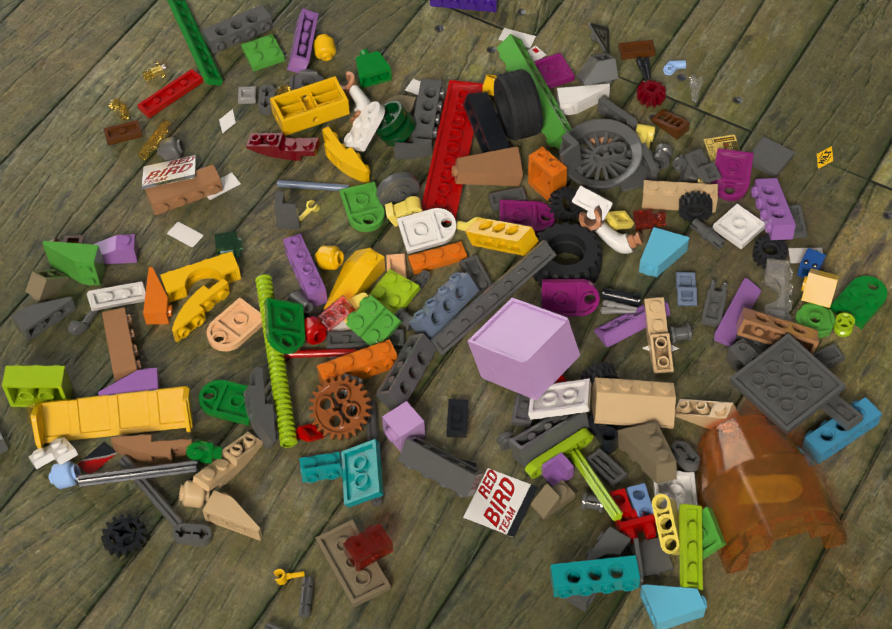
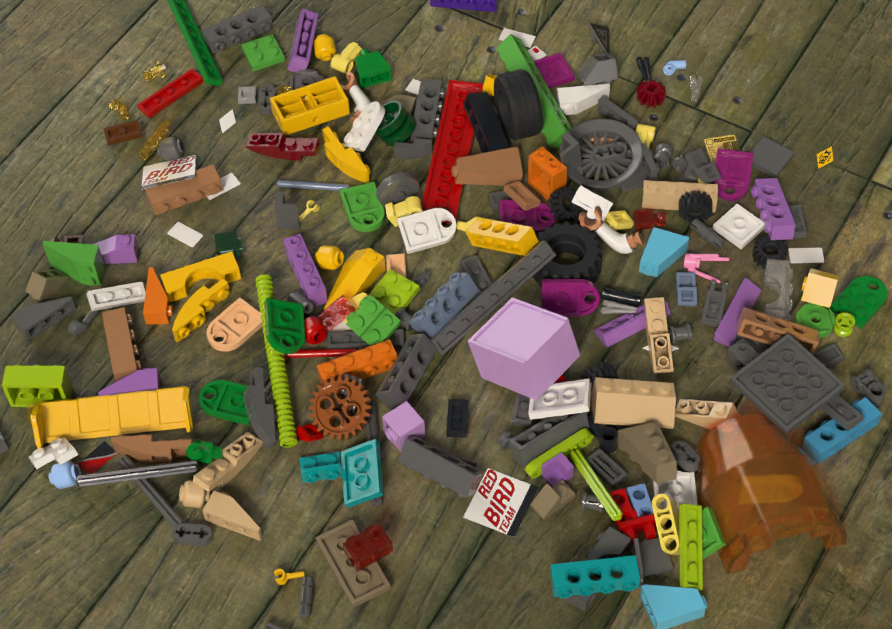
black gear [101,514,148,558] -> none
orange plate [408,241,467,275] -> none
reddish brown tile [618,40,655,60] -> none
reddish brown slope [651,109,690,140] -> none
blue brick [797,248,826,278] -> none
none -> light yellow piece [331,42,362,74]
none -> medium nougat tile [503,180,540,211]
none -> bright pink plant [684,253,729,283]
none -> dark grey piece [850,369,886,408]

